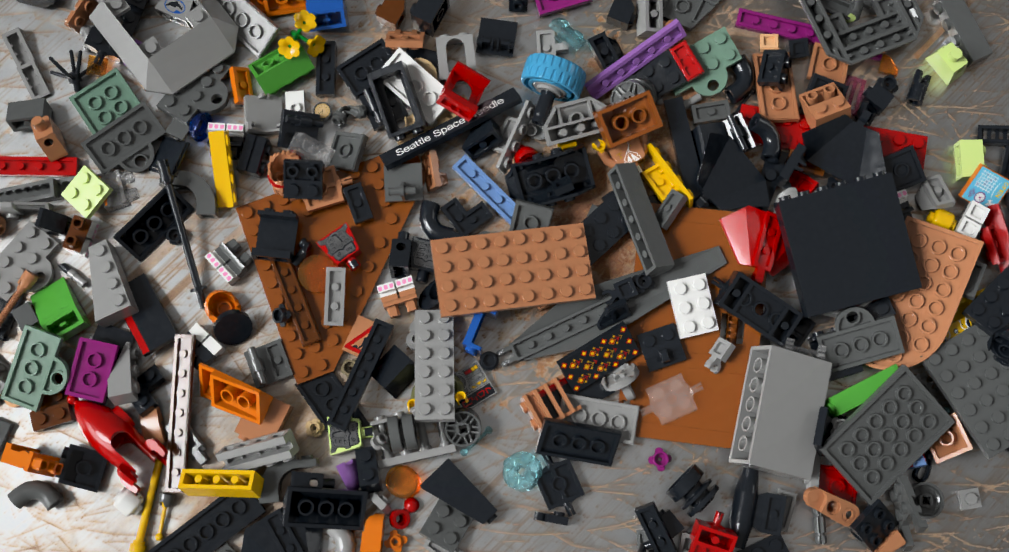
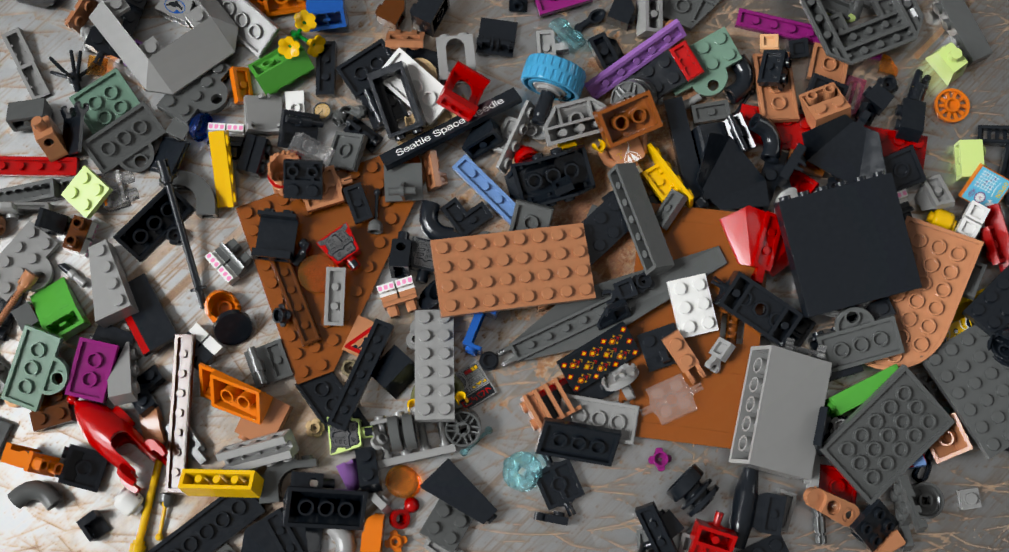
none -> black flag [60,101,89,157]
none -> black panel [76,510,111,542]
none -> black hinge [343,116,384,152]
none -> hinge [367,188,383,234]
none -> black piece [574,9,606,33]
none -> nougat hinge [661,329,706,385]
none -> black brick [893,98,926,143]
none -> orange wheel [933,88,970,123]

